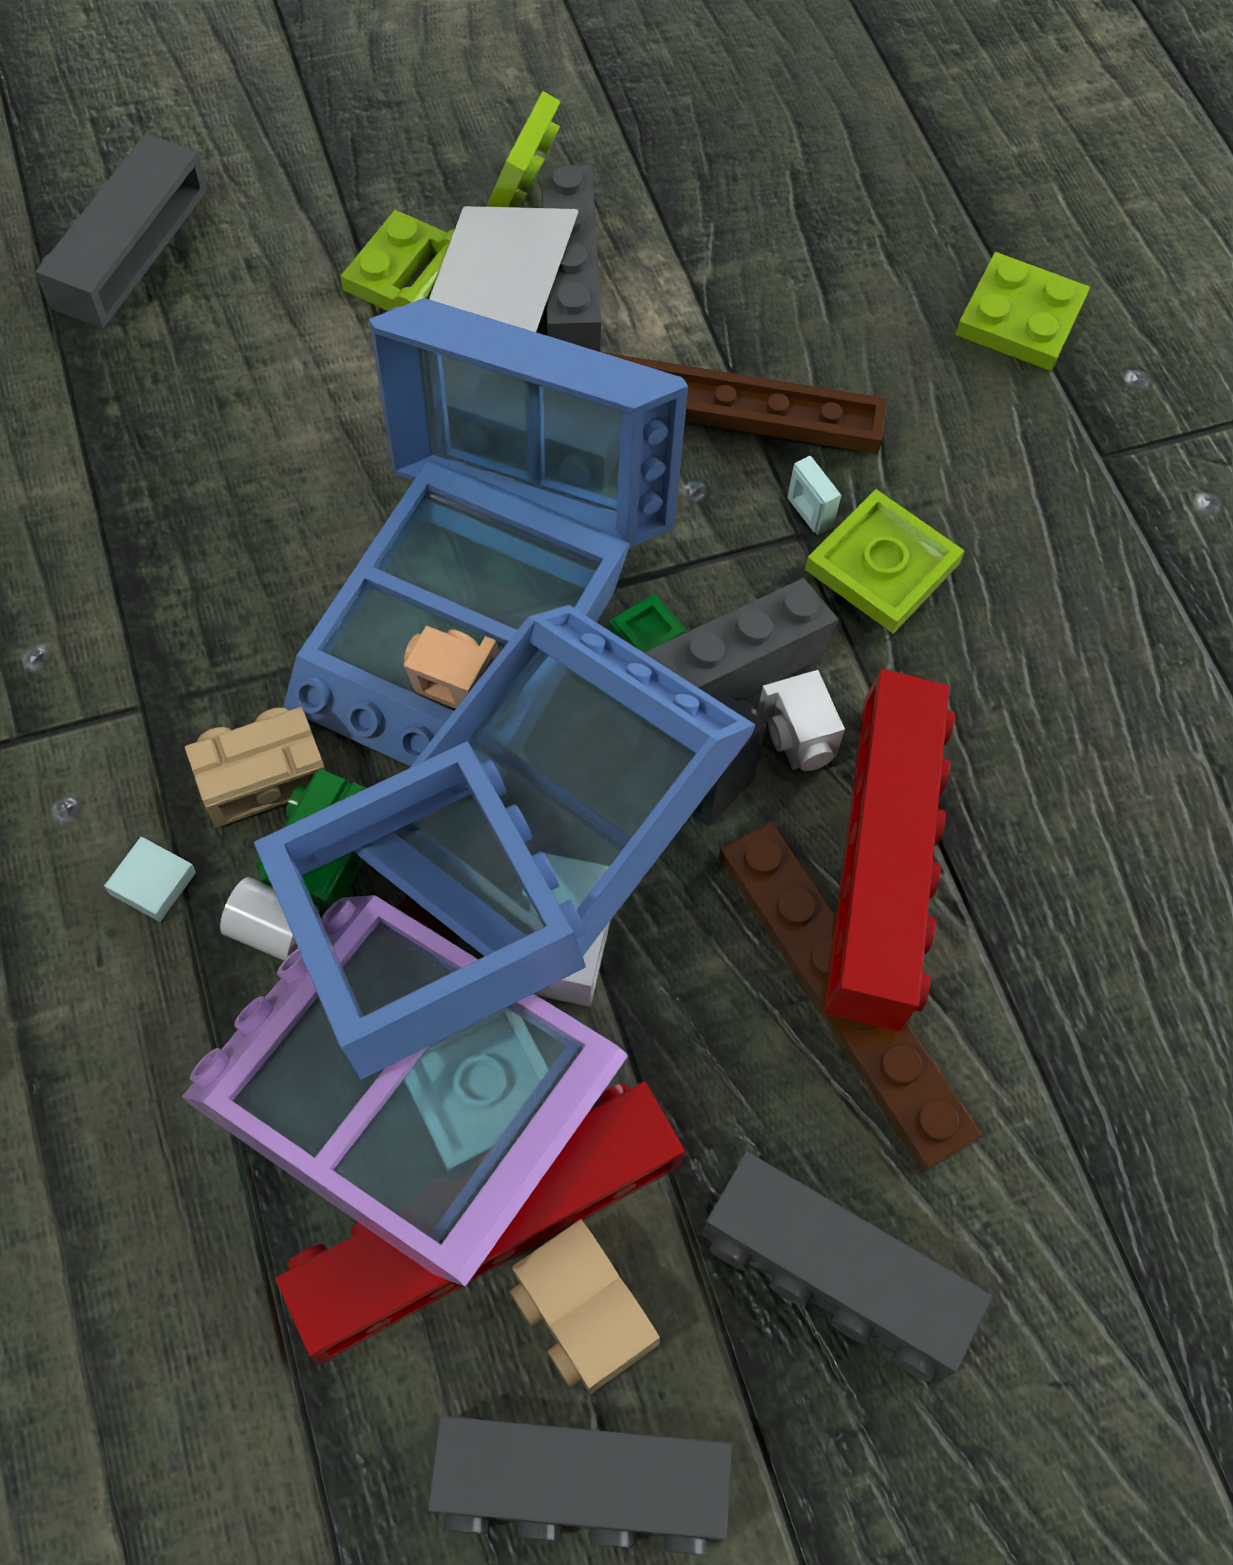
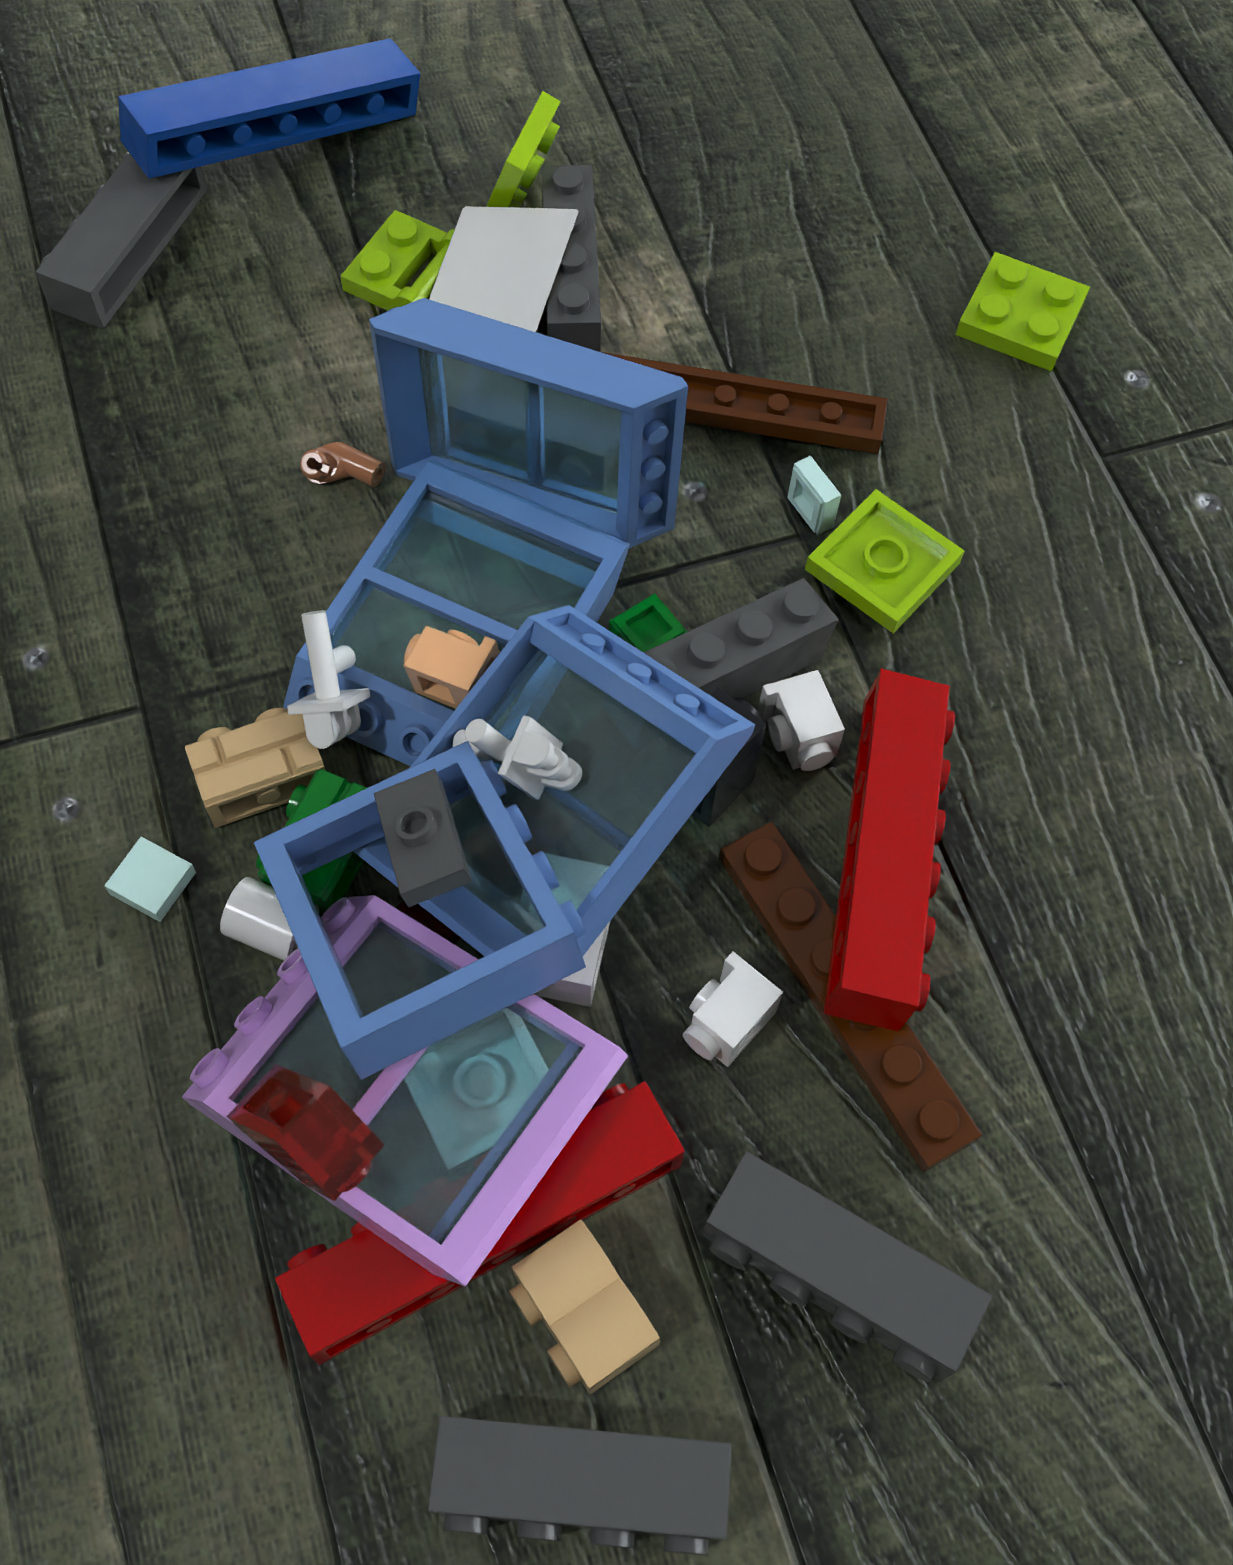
none -> blue brick [118,38,420,179]
none -> clear red slope [227,1064,385,1201]
none -> white arm [287,610,370,749]
none -> nougat arm [300,442,386,487]
none -> dark grey plate [374,769,472,907]
none -> white arm [453,715,582,800]
none -> white brick [683,951,783,1067]

